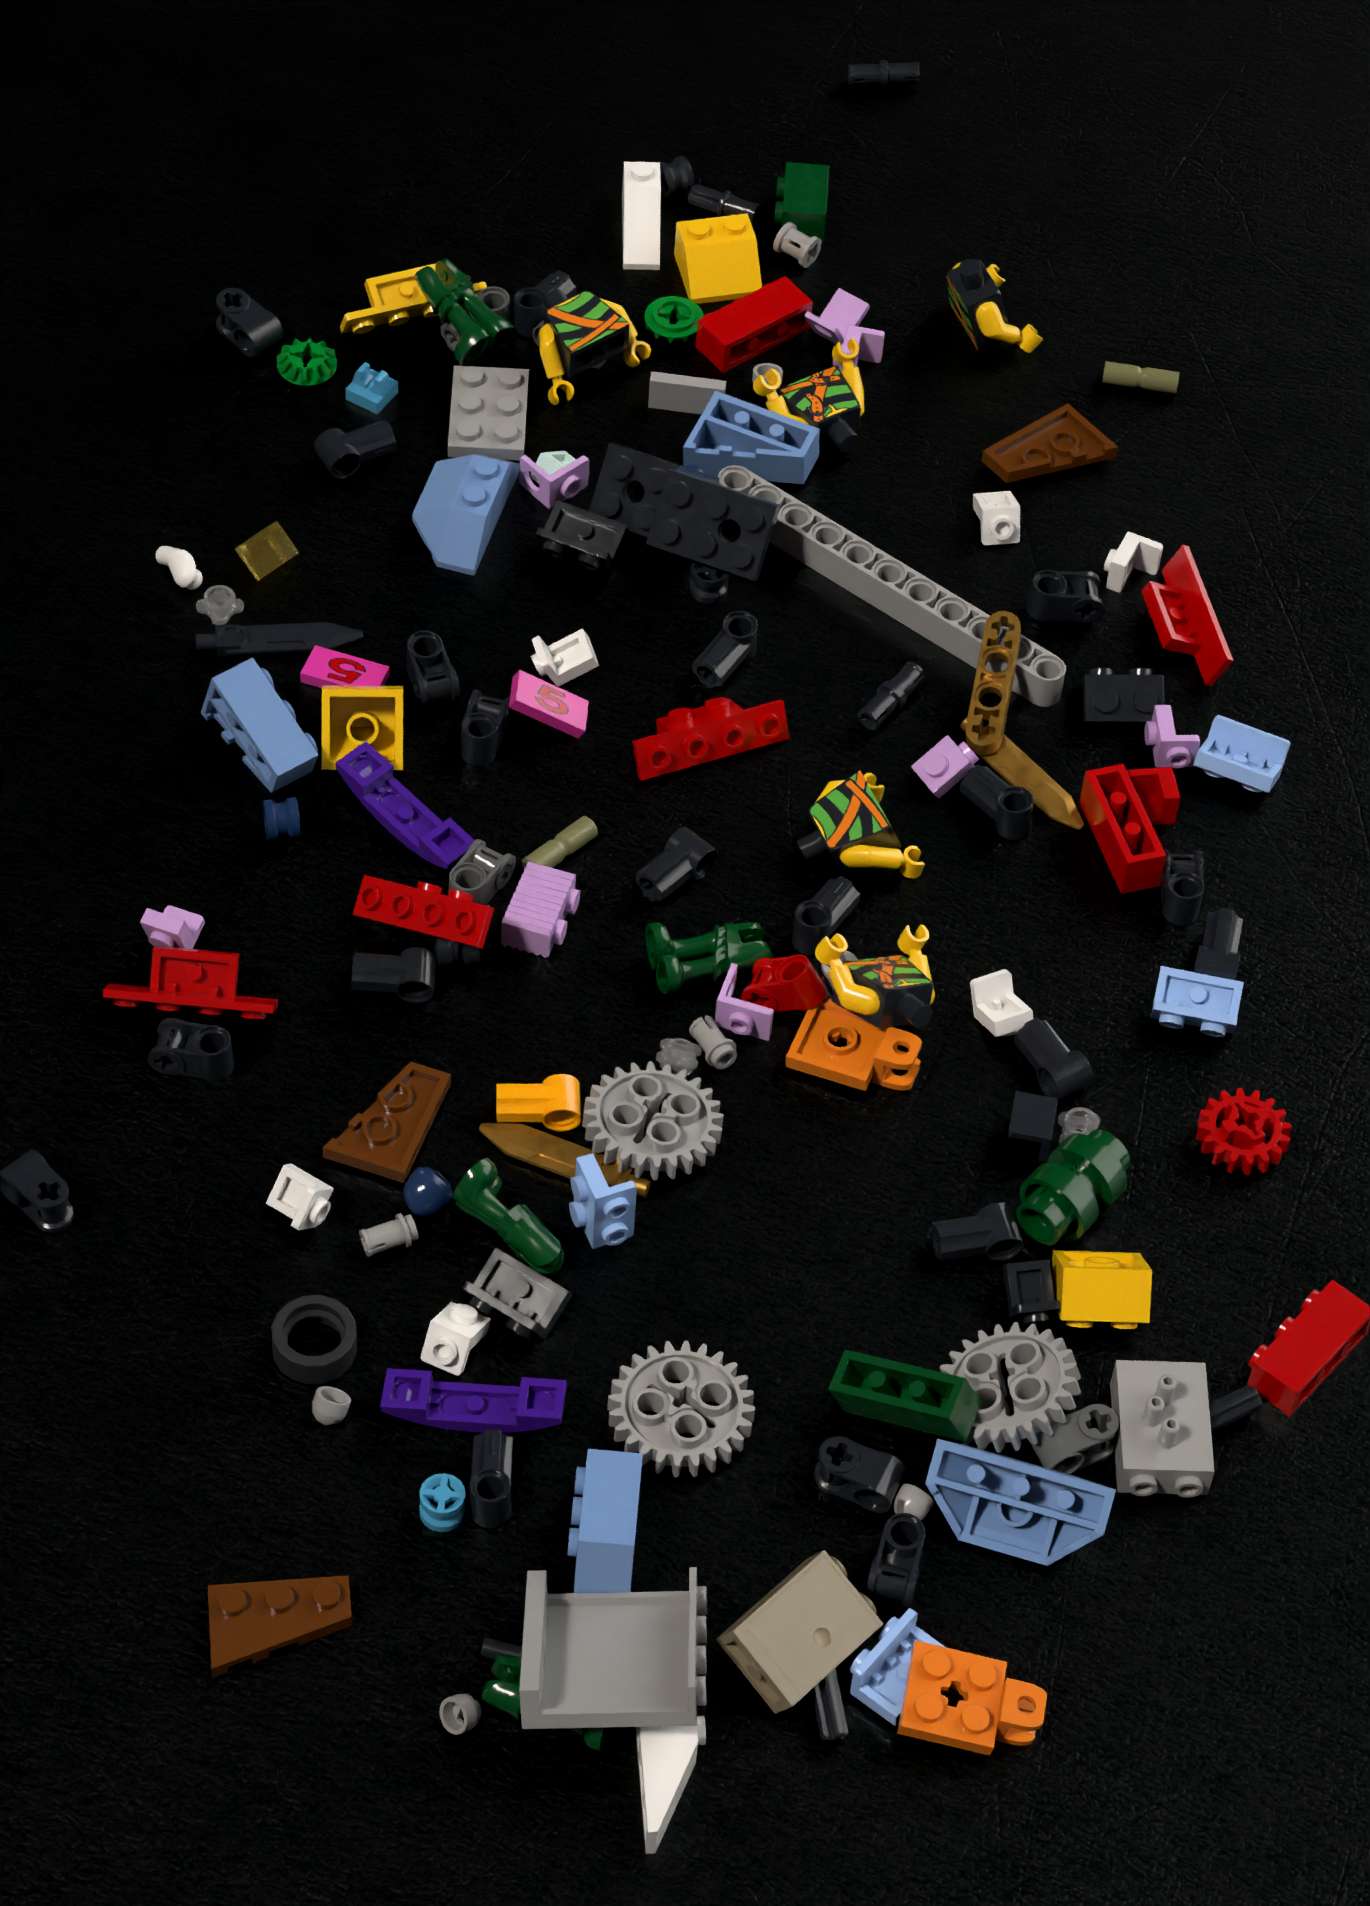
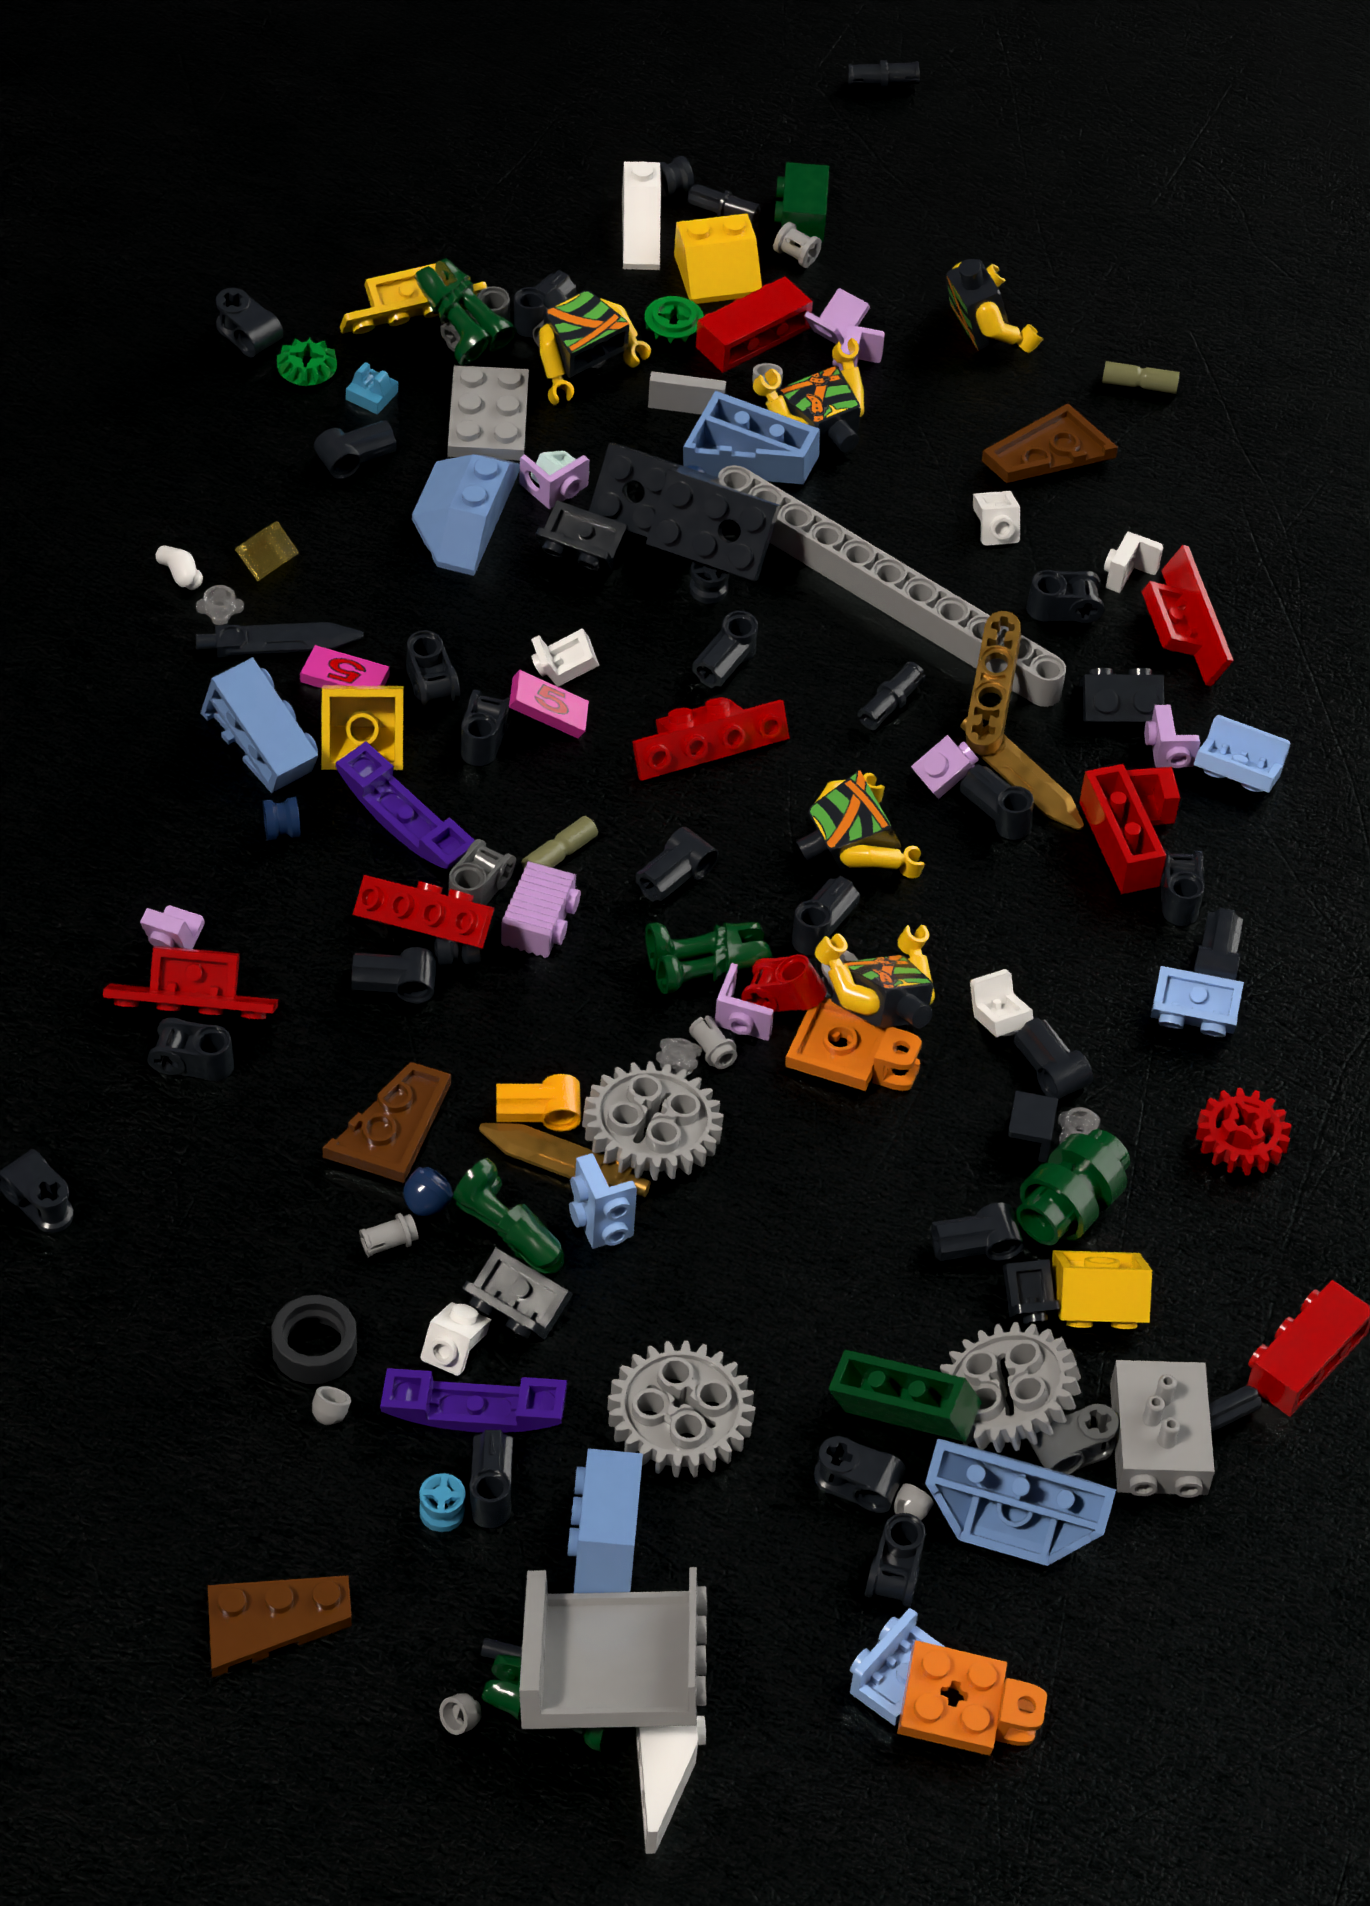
white bracket [266,1164,334,1230] -> none
dark tan piece [716,1550,883,1741] -> none

